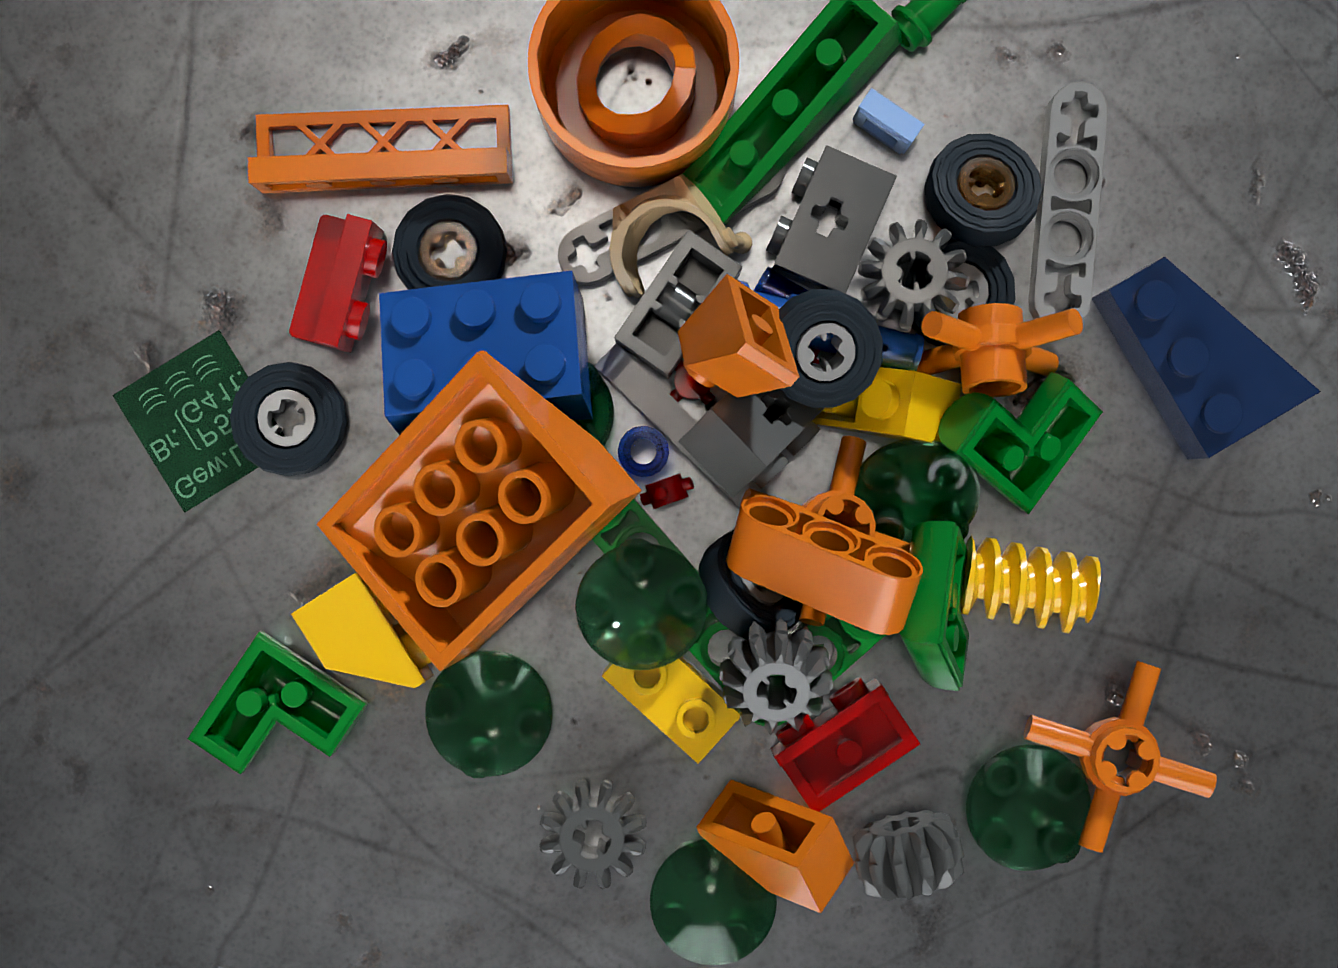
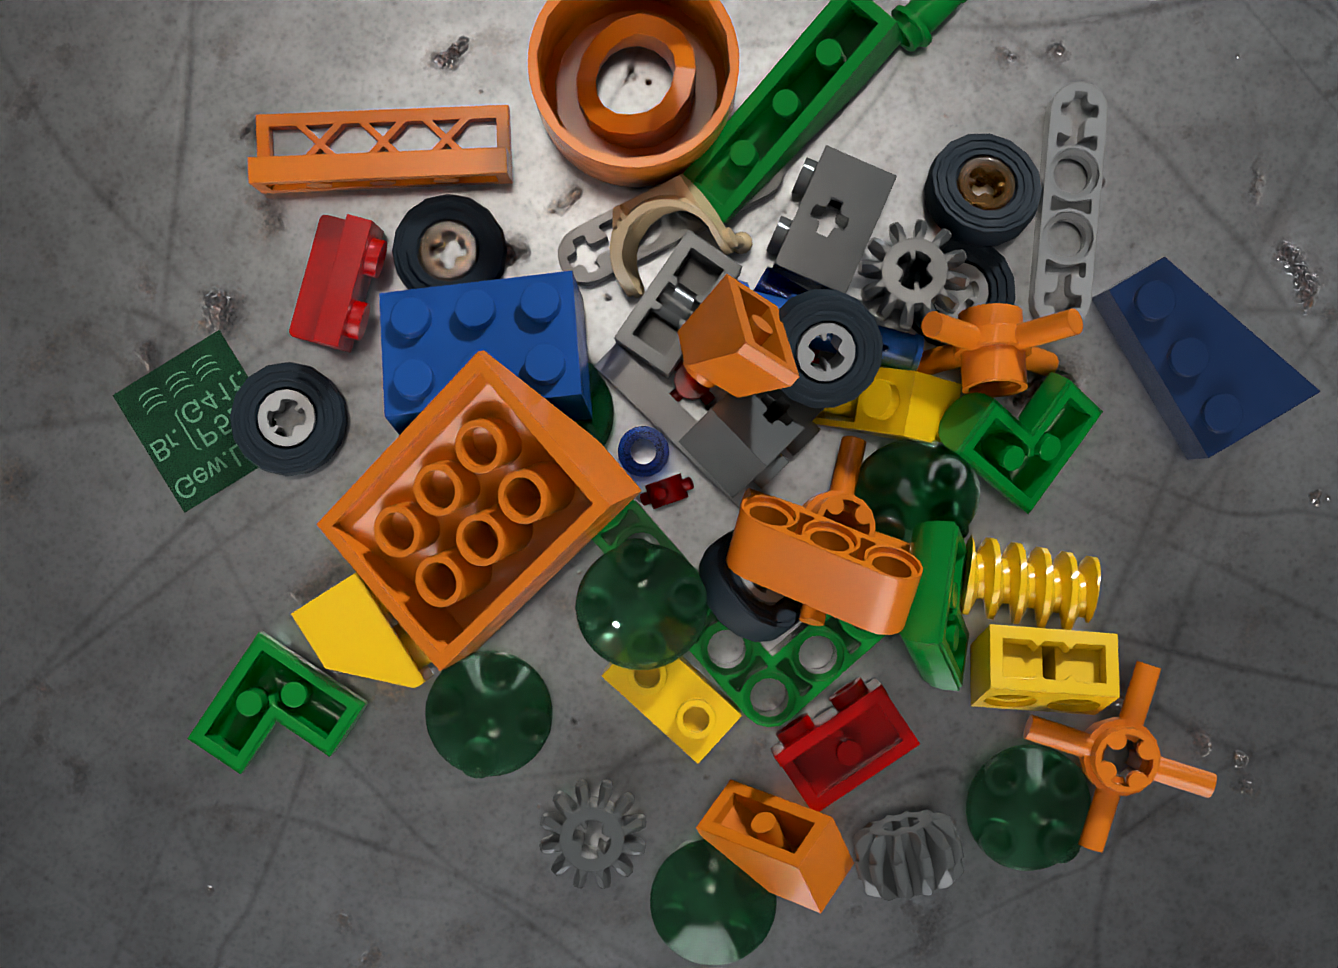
dark grey gear [719,617,833,735] -> none
light blue tile [853,88,925,154] -> none
none -> yellow brick [970,624,1120,715]

